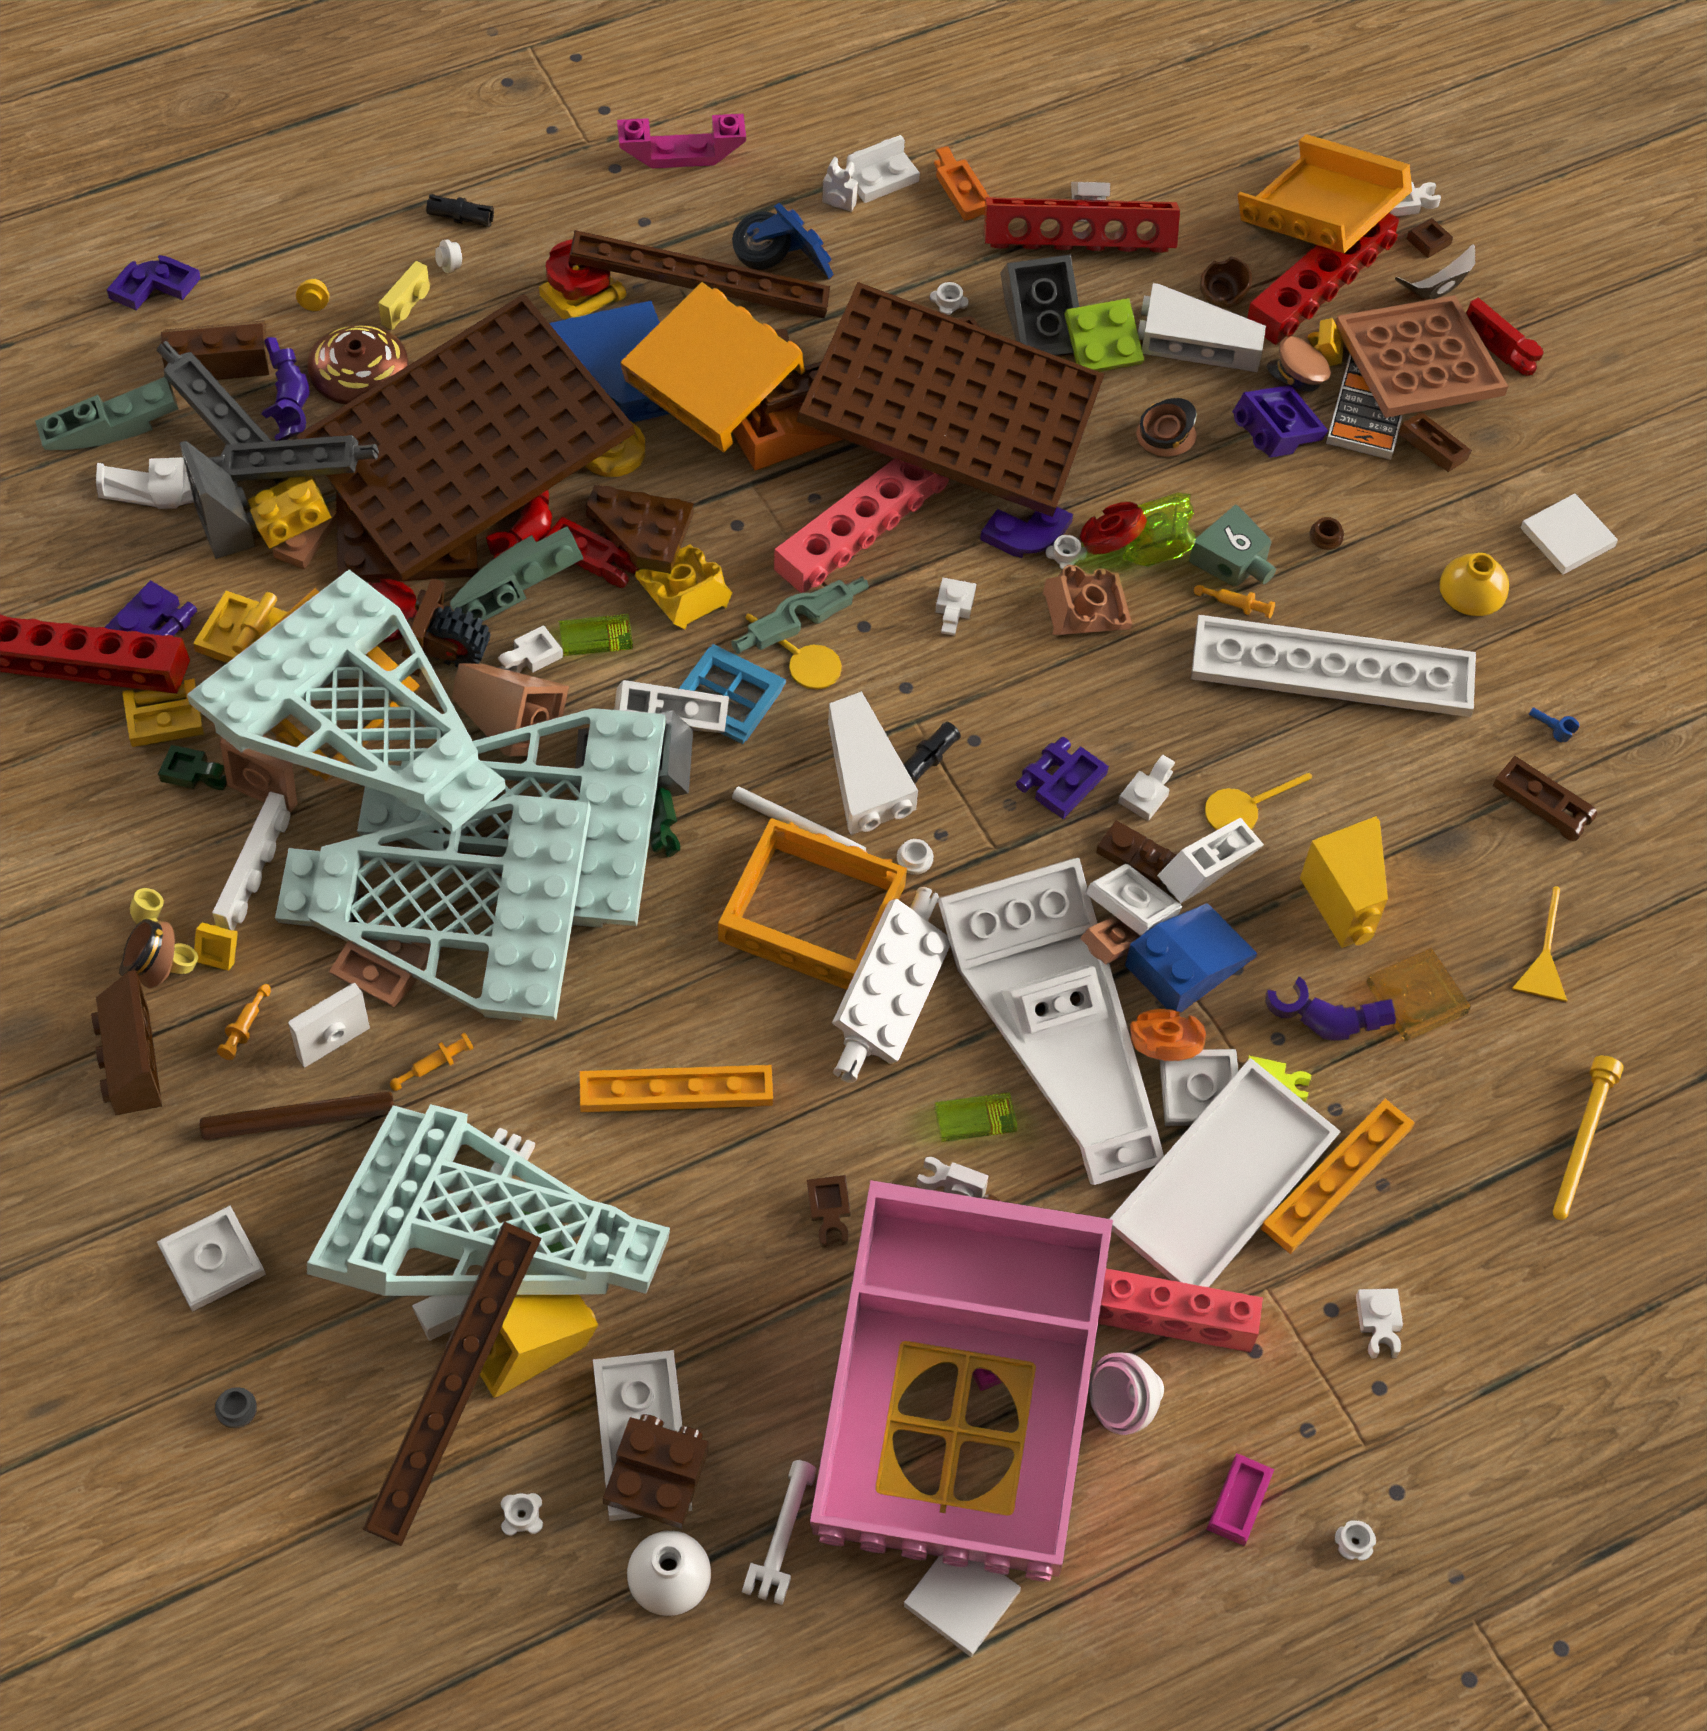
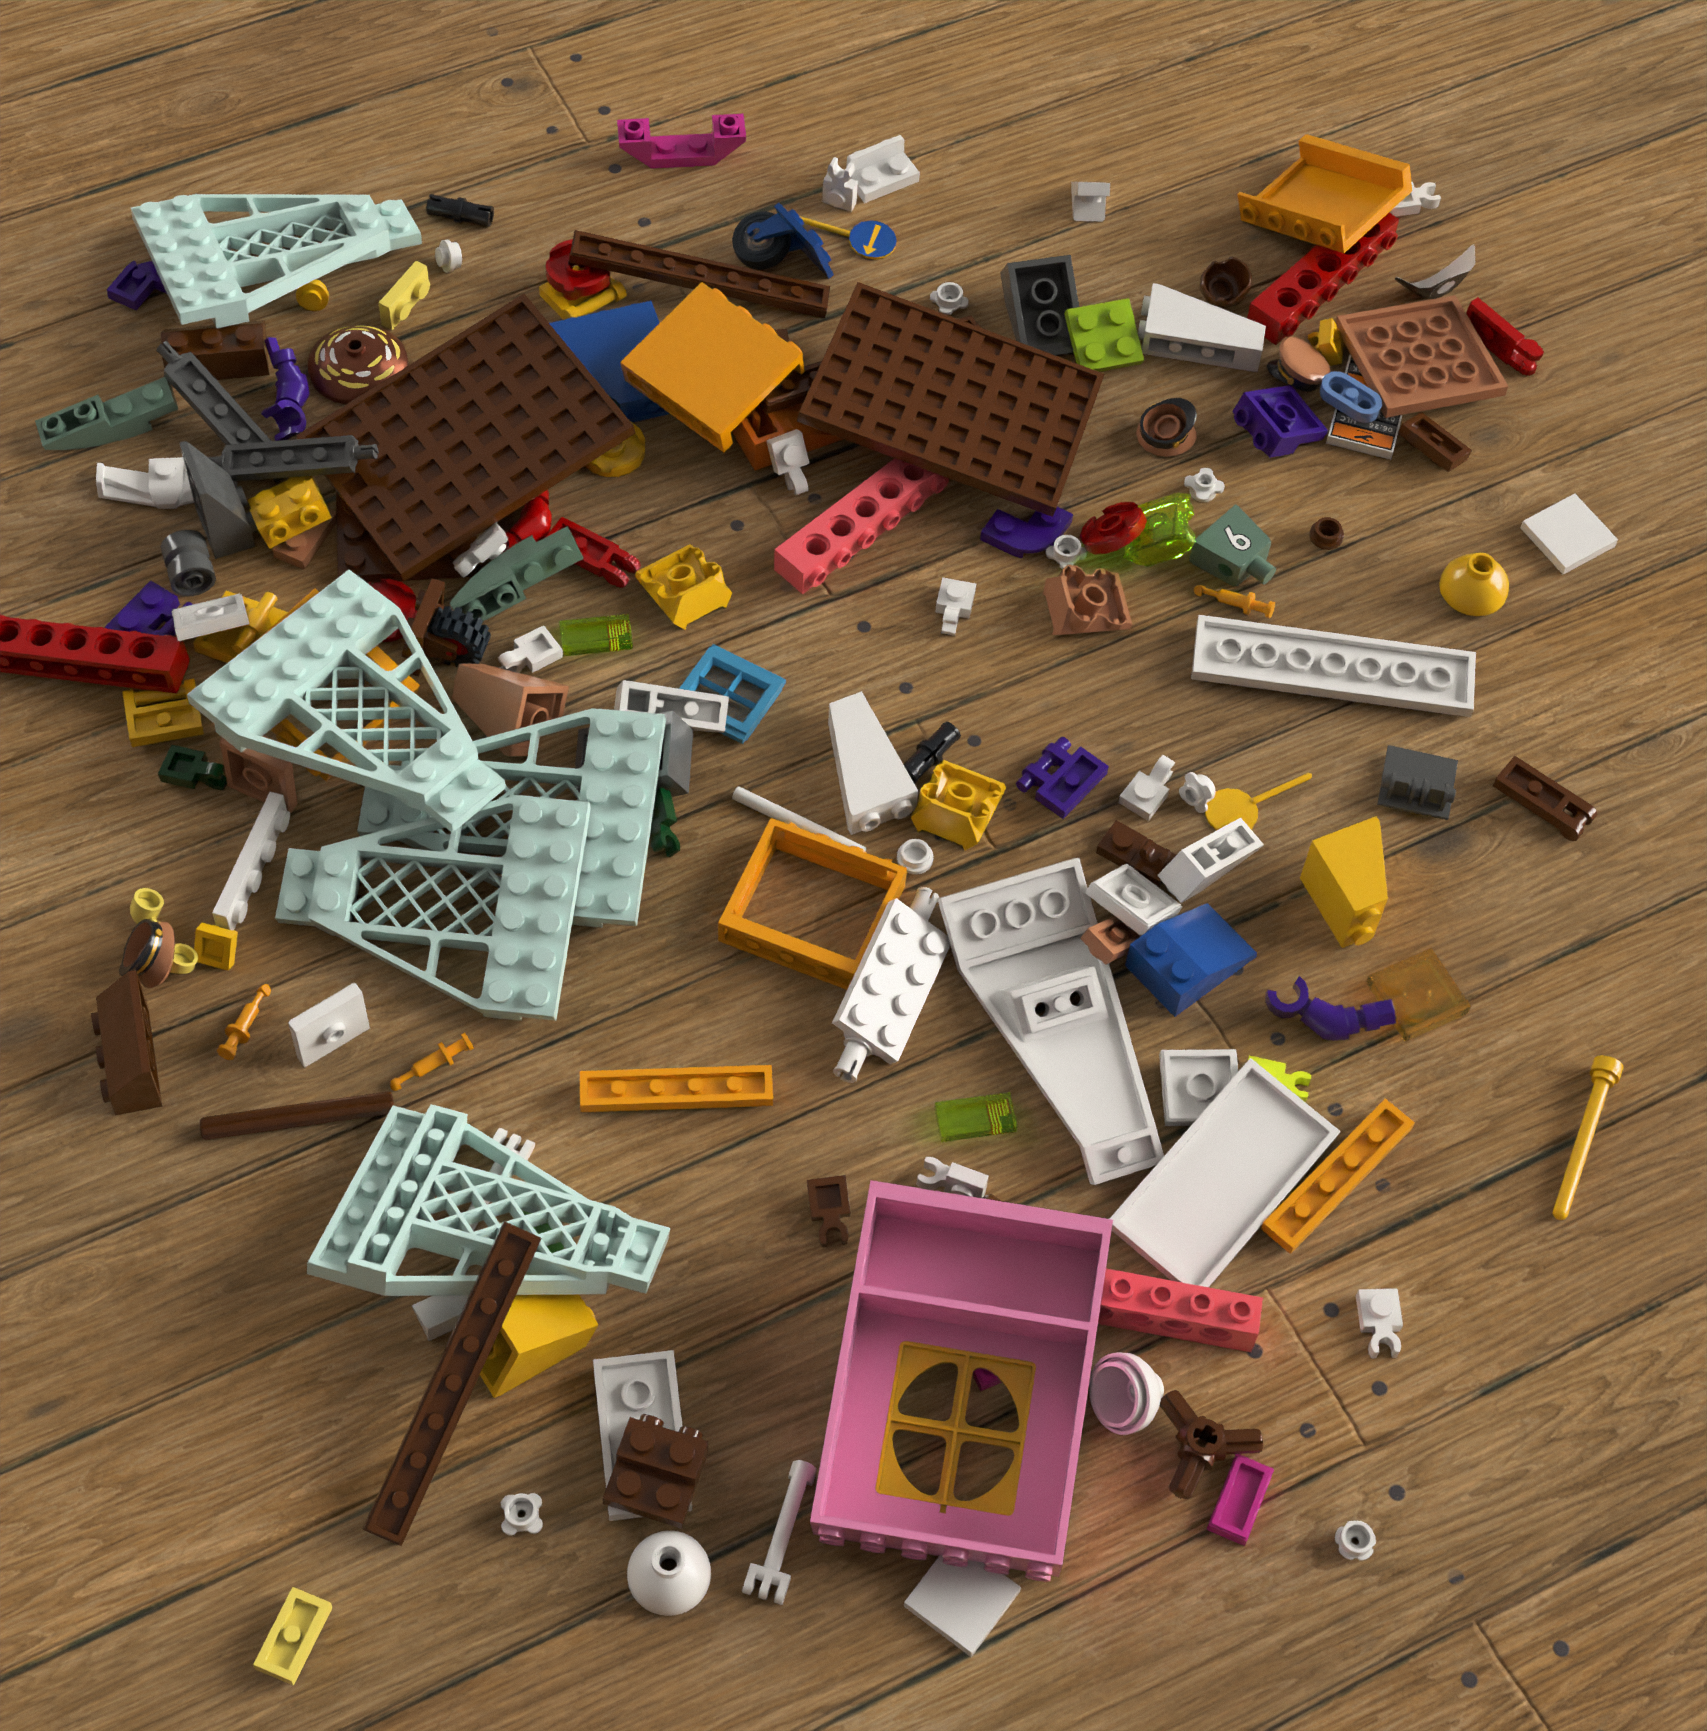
white plate [157,1206,266,1312] -> none
dark grey plate [215,1387,257,1428] -> none
nougat slope [329,914,431,1007] -> none
reddish brown plate [586,485,694,574] -> none
sand green piece [731,576,869,654] -> none
yellow piece [745,613,842,690] -> none
orange plate [934,146,989,221] -> none
red brick [983,197,1180,253] -> none
orange tile [1129,1009,1206,1061] -> none
reddish brown tile [1406,218,1453,258] -> none
yellow piece [1512,886,1567,1002] -> none
blue hand [1529,707,1580,742] -> none
none -> light aqua wing [131,194,422,328]
none -> dark grey wheel [160,530,216,596]
none -> white tile [172,593,249,641]
none -> light yellow plate [253,1587,332,1686]
none -> white plate [452,523,508,578]
none -> white plate [766,429,809,495]
none -> blue piece [800,216,897,260]
none -> yellow slope [911,760,1006,851]
none -> reddish brown bush [1159,1390,1263,1499]
none -> white plate [1179,772,1216,813]
none -> white plate [1184,468,1225,502]
none -> medium blue plate [1320,371,1382,423]
none -> dark grey hinge [1377,745,1458,820]

